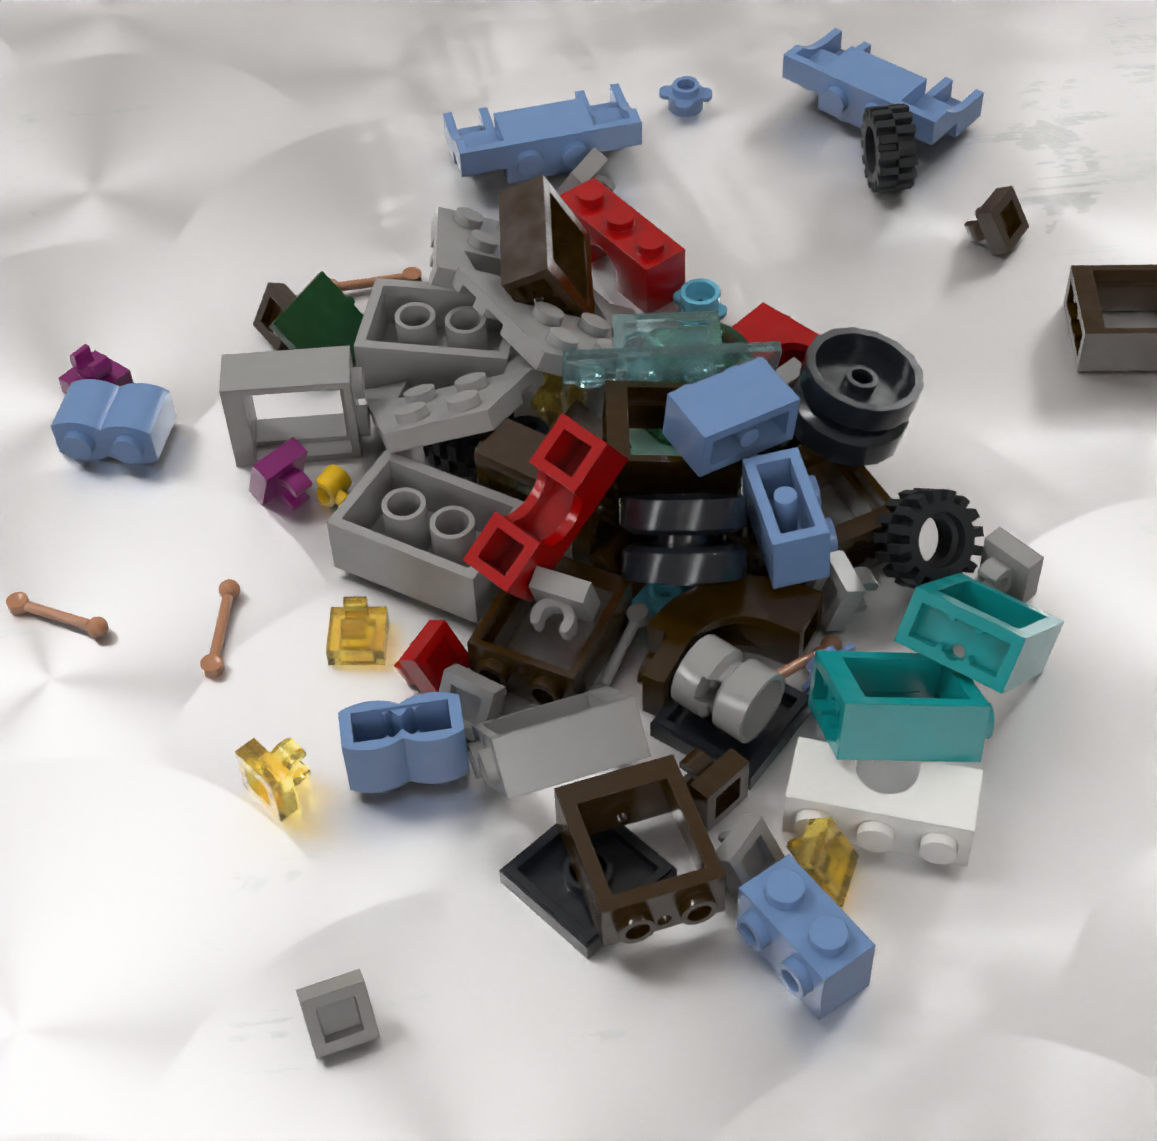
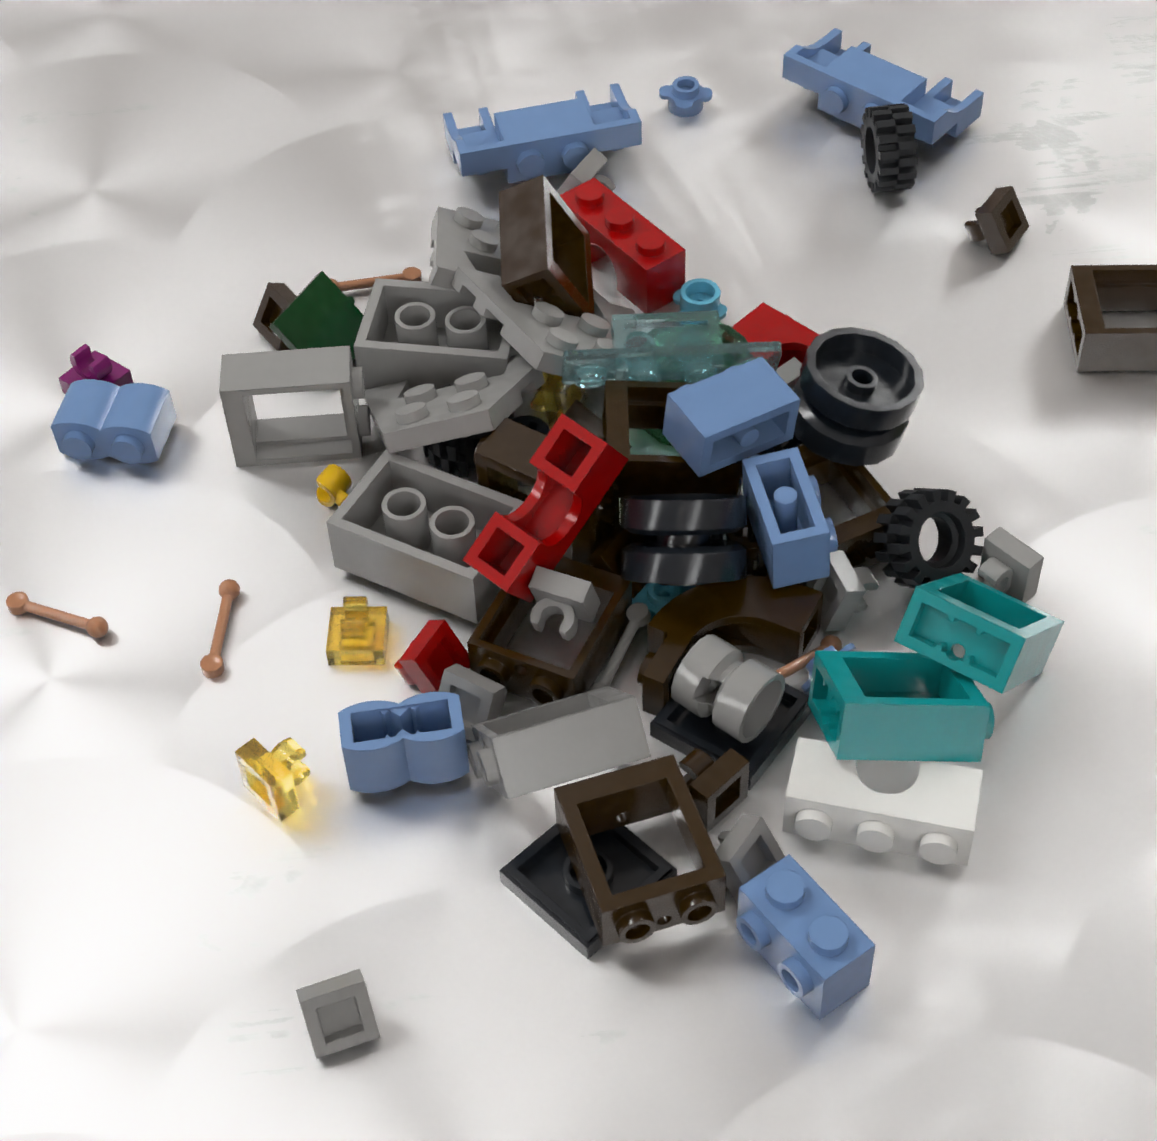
magenta tile [249,437,313,511] -> none
clear yellow tile [786,817,859,907] -> none

